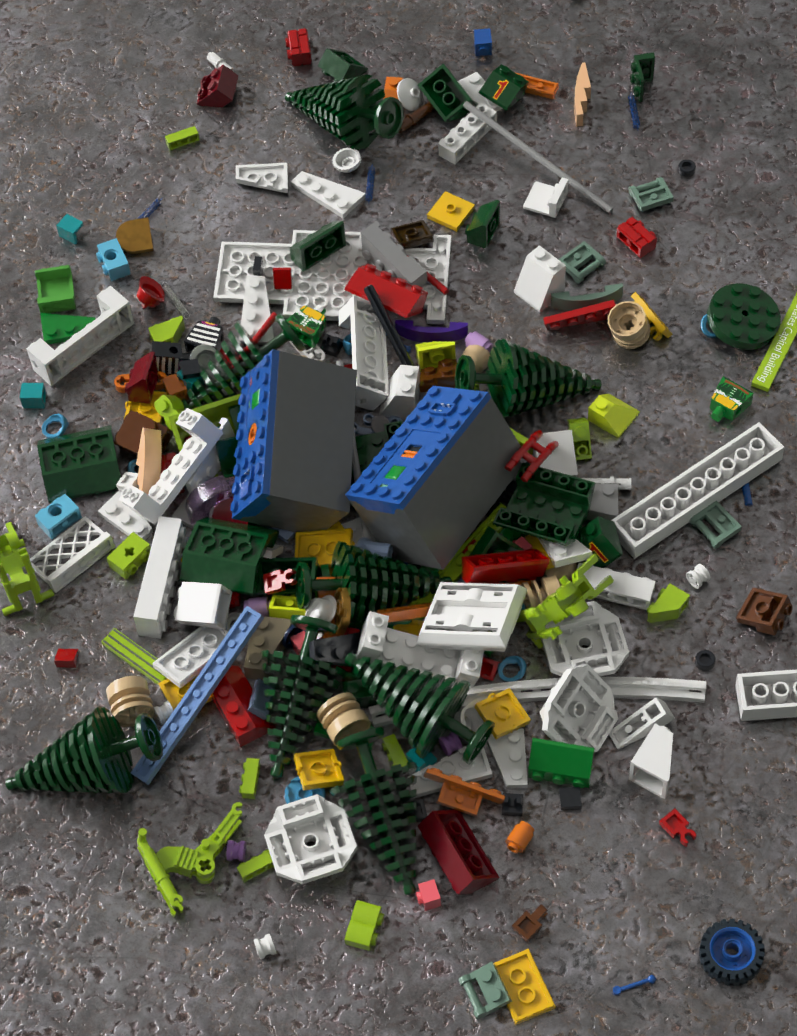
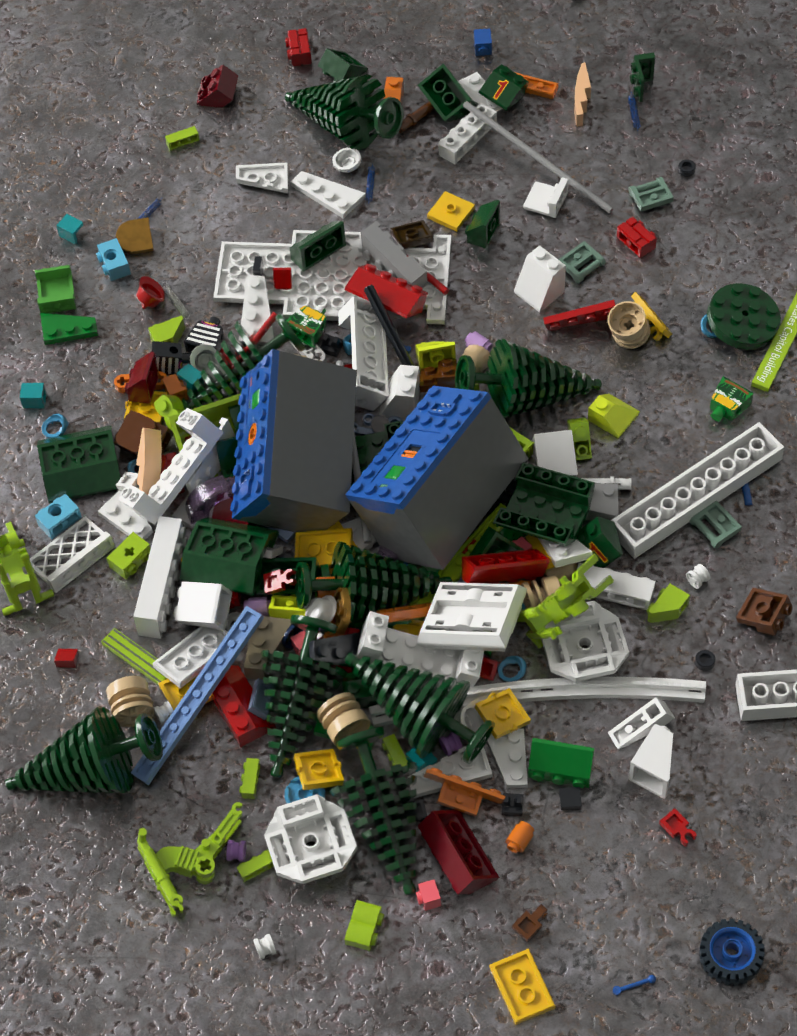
white plate [26,286,134,386] -> none
black tile [179,359,201,379] -> none
white axle [206,52,234,72] -> none
sand blue piece [354,537,393,560] -> none
dark purple slope [395,320,468,343] -> none
white dish [397,78,423,112] -> none
sand green plate [458,961,512,1019] -> none
red piece [505,430,559,483] -> none
white piece [540,664,618,752] -> none
sand green slope [551,283,623,311] -> none

